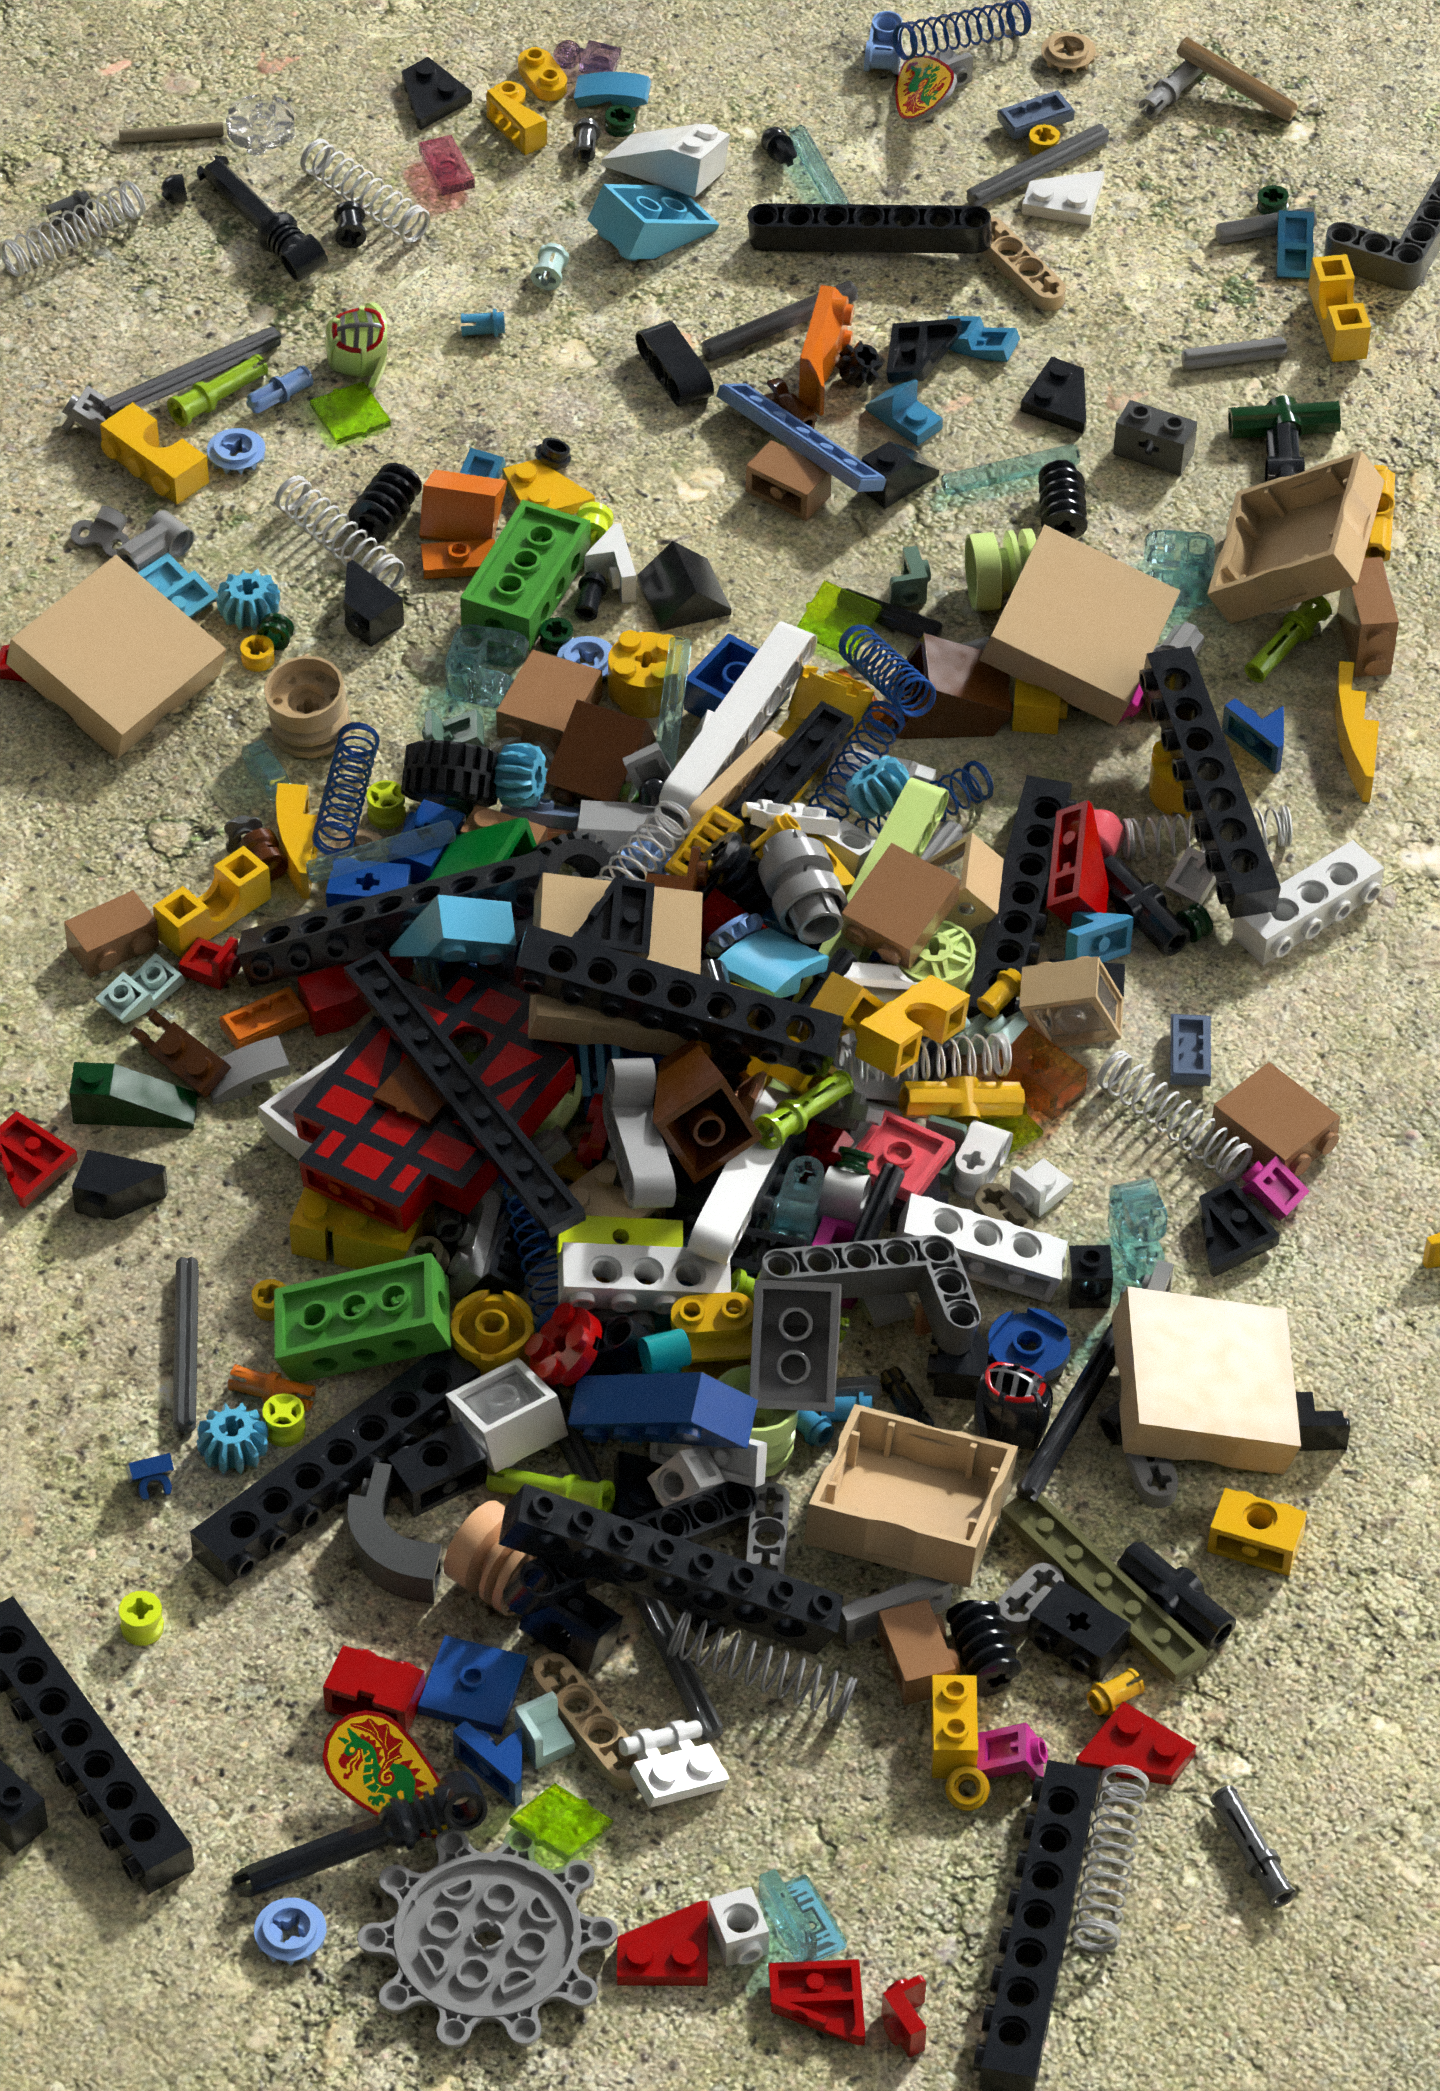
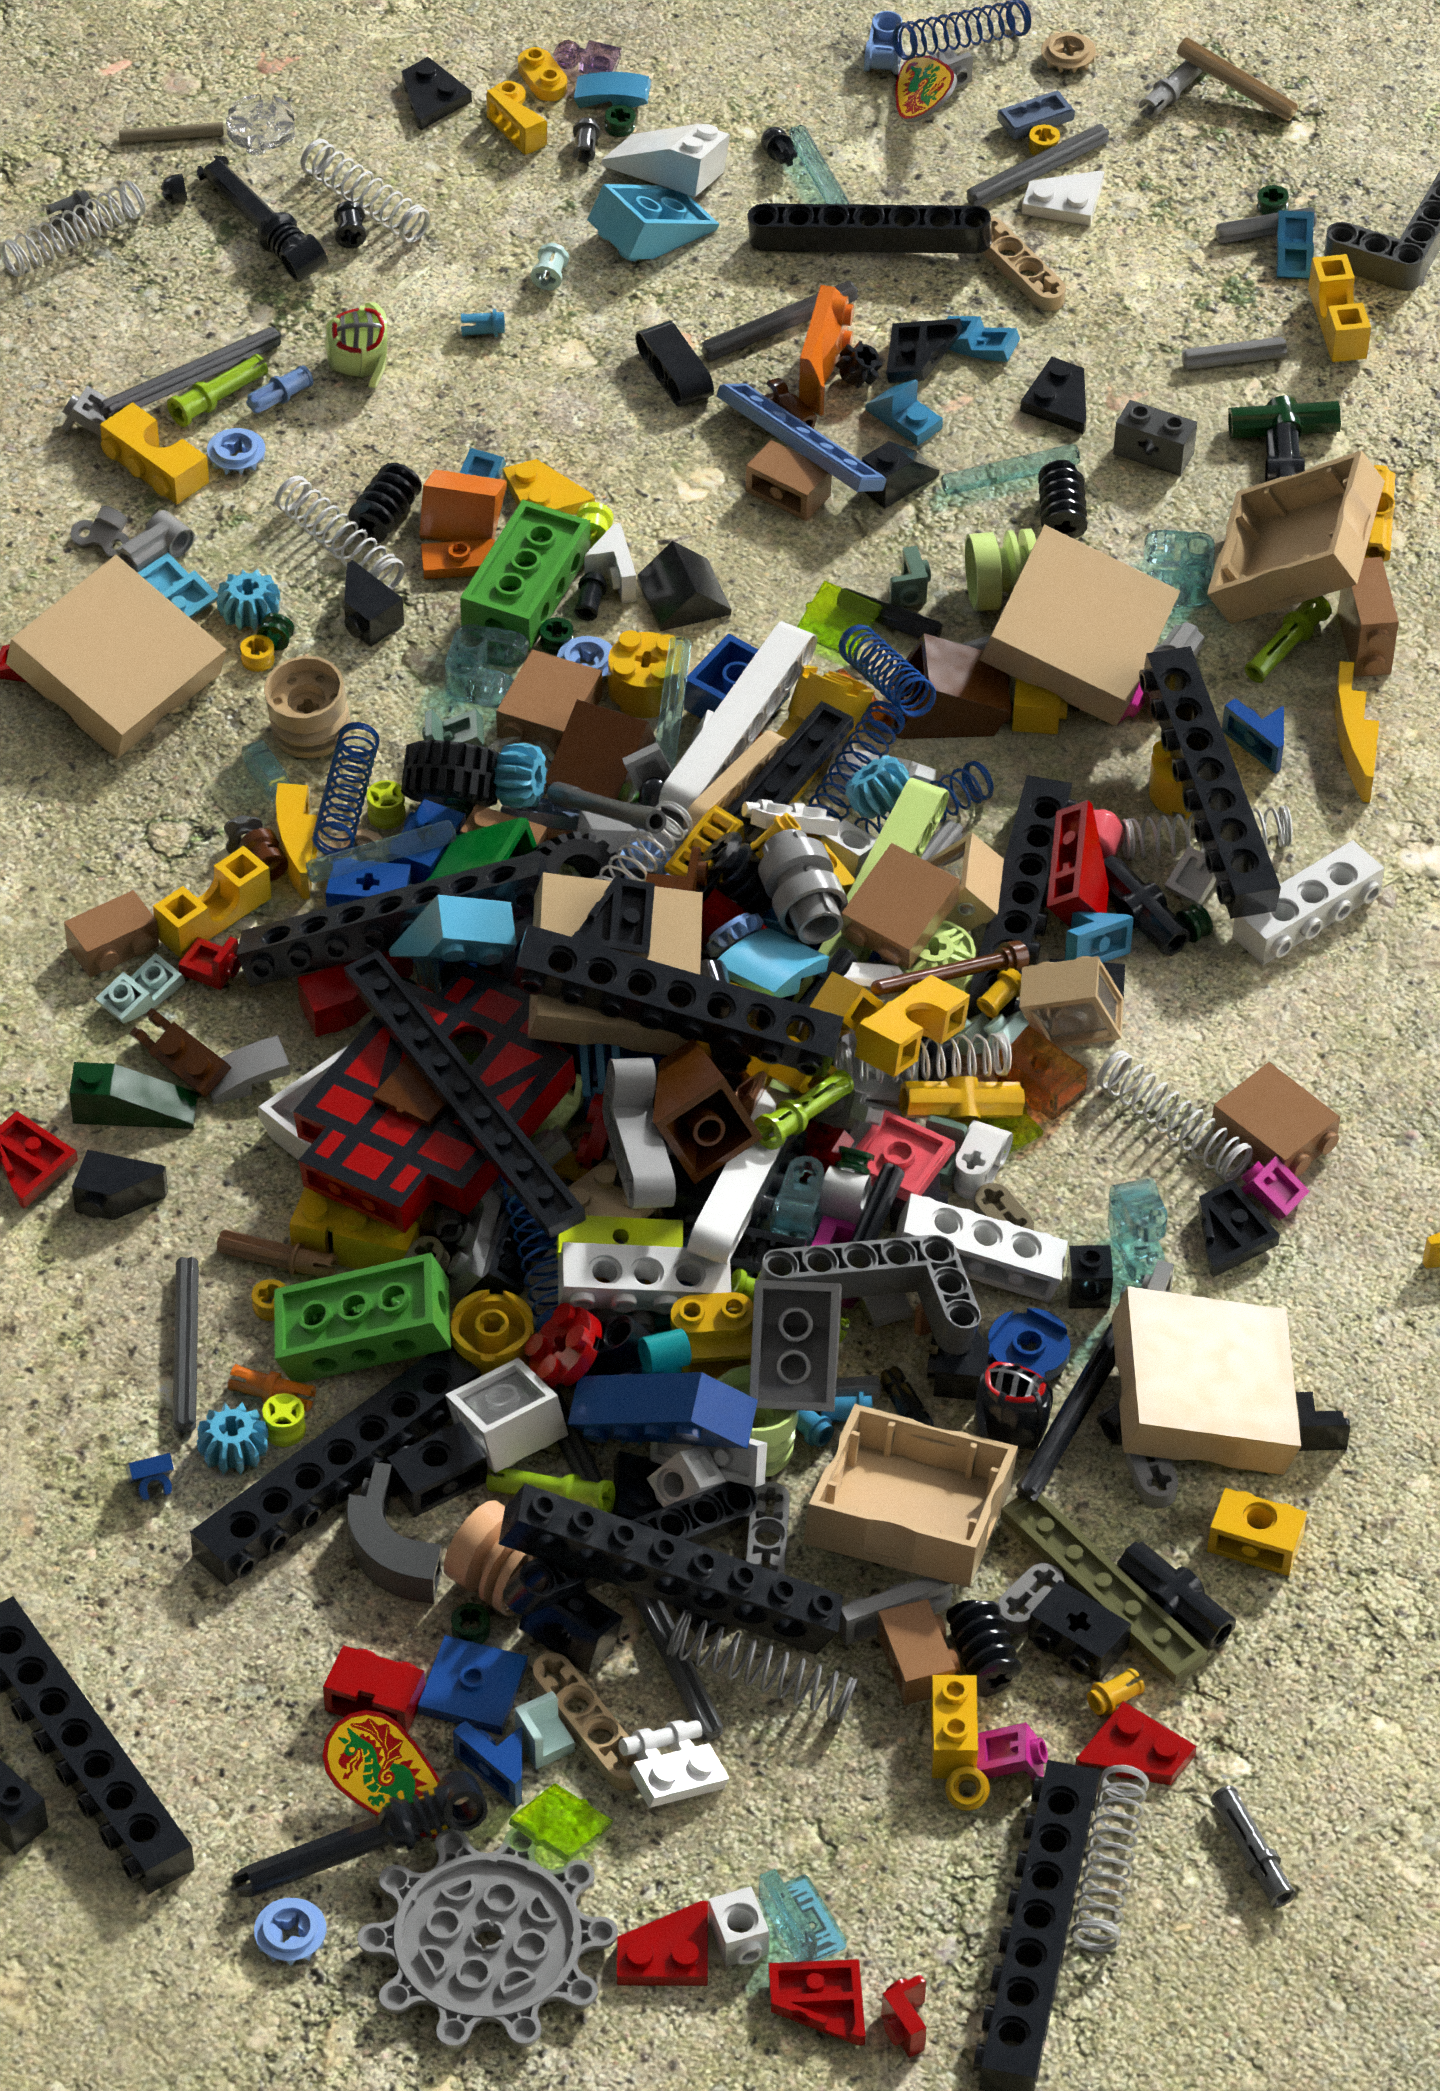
neon yellow wheel [118,1591,164,1646] -> none
orange plate [219,986,309,1050] -> none
clear neon green piece [310,381,391,445] -> none
clear pink plate [419,135,475,196] -> none
black plate [535,438,571,470] -> none
white bracket [1009,1158,1073,1218] -> none
sand blue plate [1170,1014,1211,1086] -> none
none -> medium nougat axle [217,1229,338,1278]
none -> dark green bush [451,1603,490,1644]
none -> dark grey piece [547,782,666,834]
none -> reddish brown piece [870,940,1029,996]

